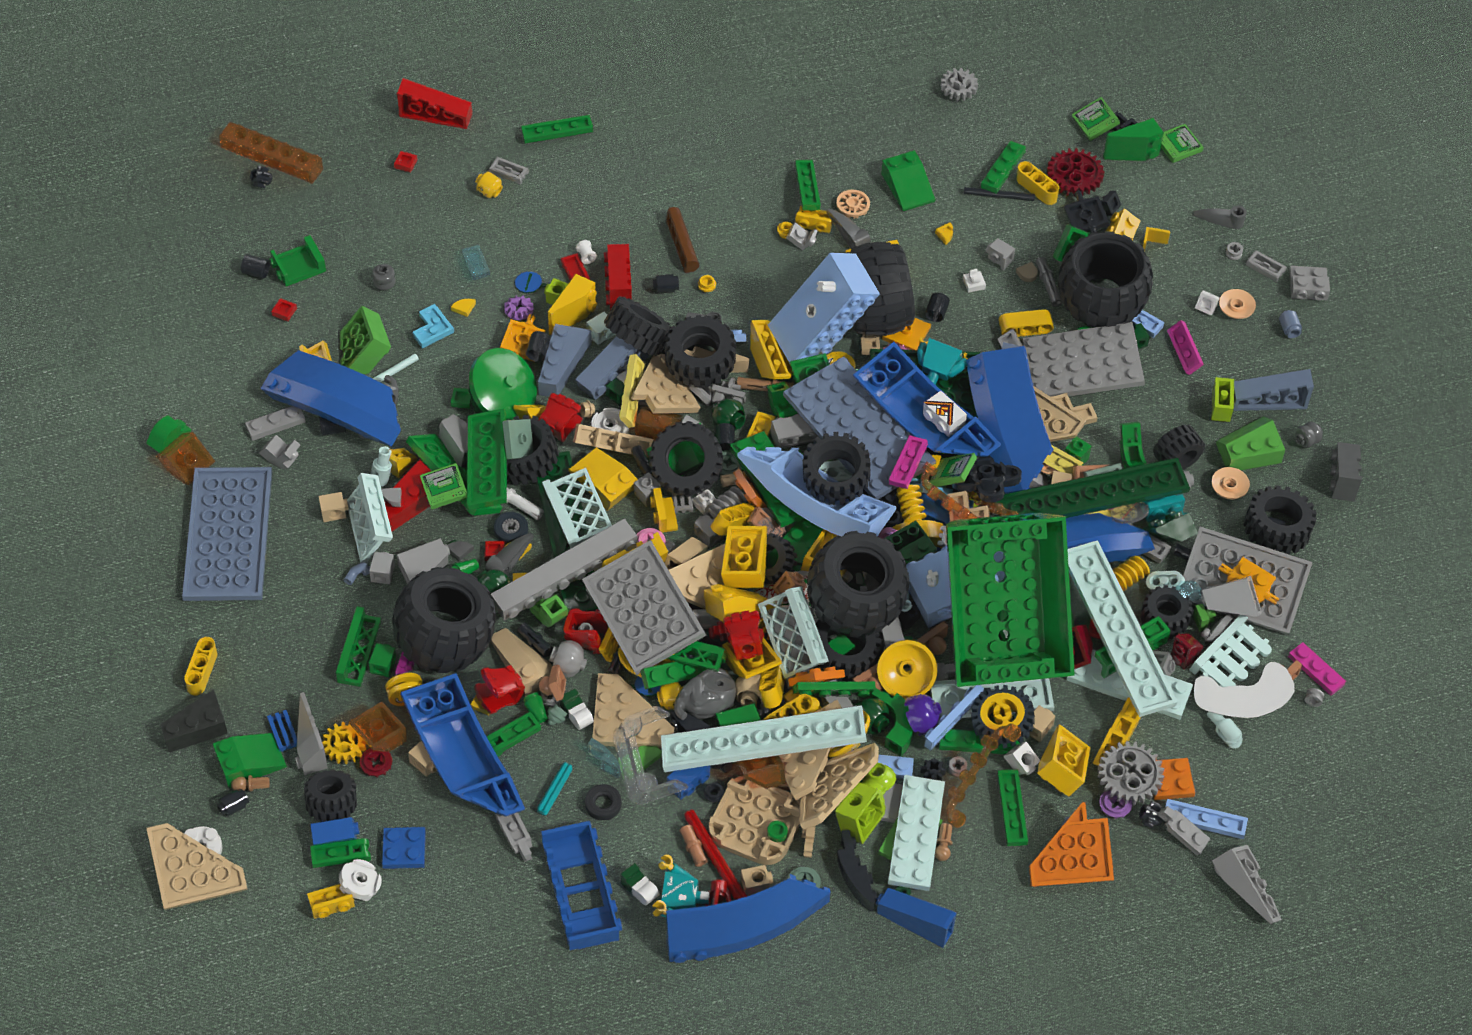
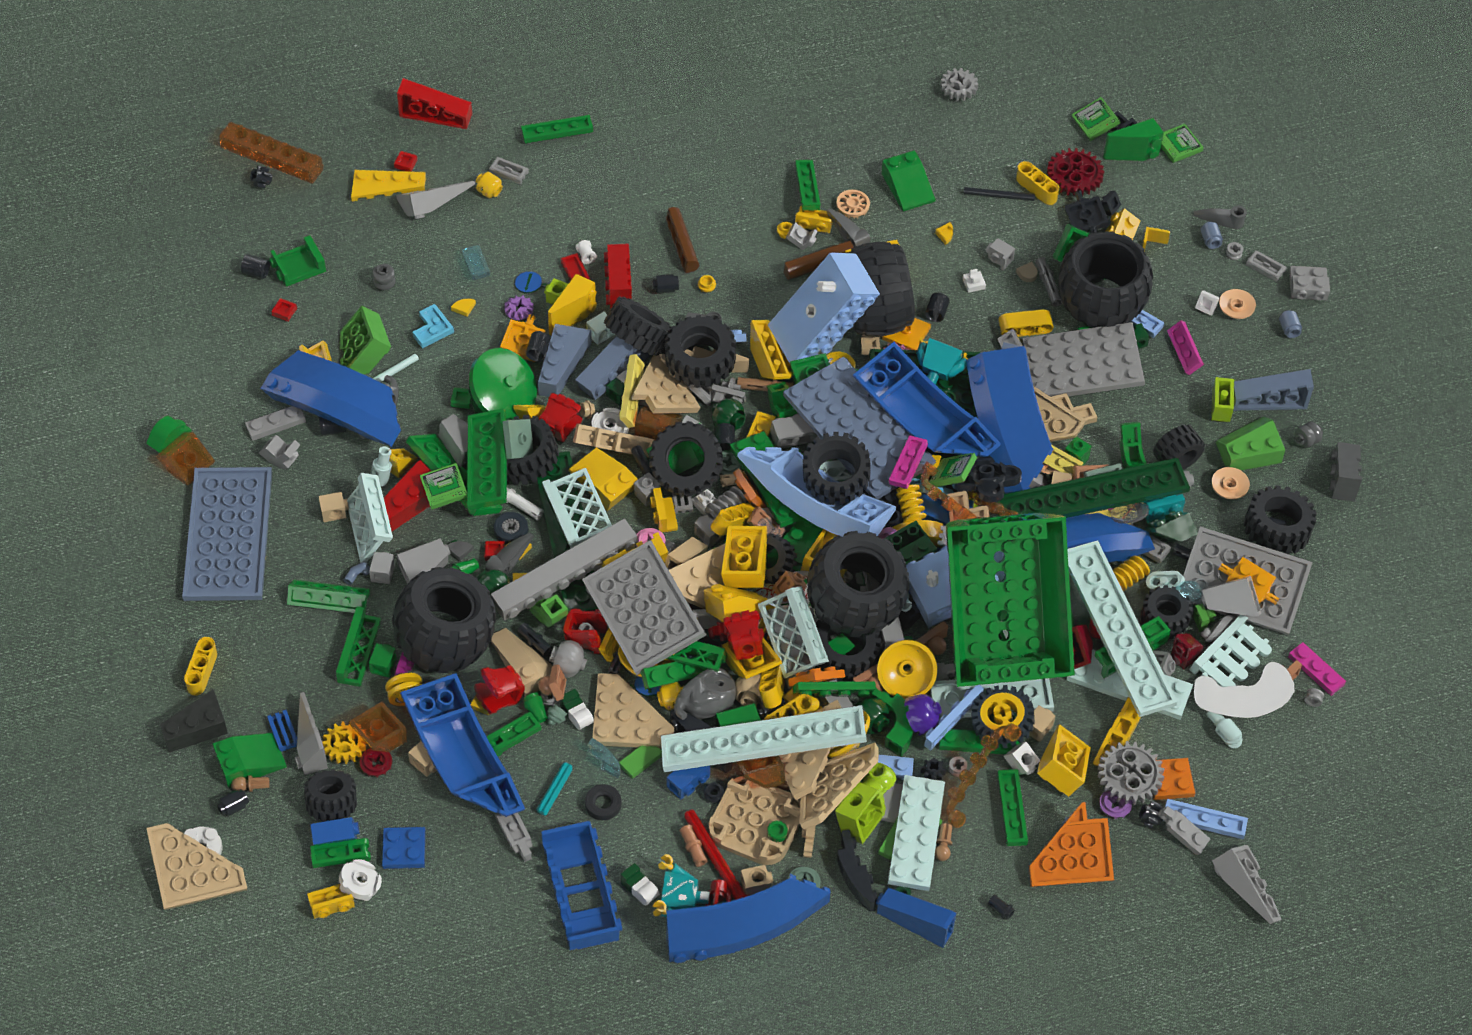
light grey tile [381,488,402,507] -> none
clear windscreen [613,706,688,805] -> none
white brick [923,391,967,437] -> none
green plate [981,141,1026,194] -> none
none -> green fence [287,580,371,613]
none -> yellow wing [351,170,426,201]
none -> light grey wedge [396,181,475,219]
none -> reddish brown brick [783,241,854,280]
none -> black pin [987,894,1015,919]
none -> sand blue brick [1200,222,1223,249]

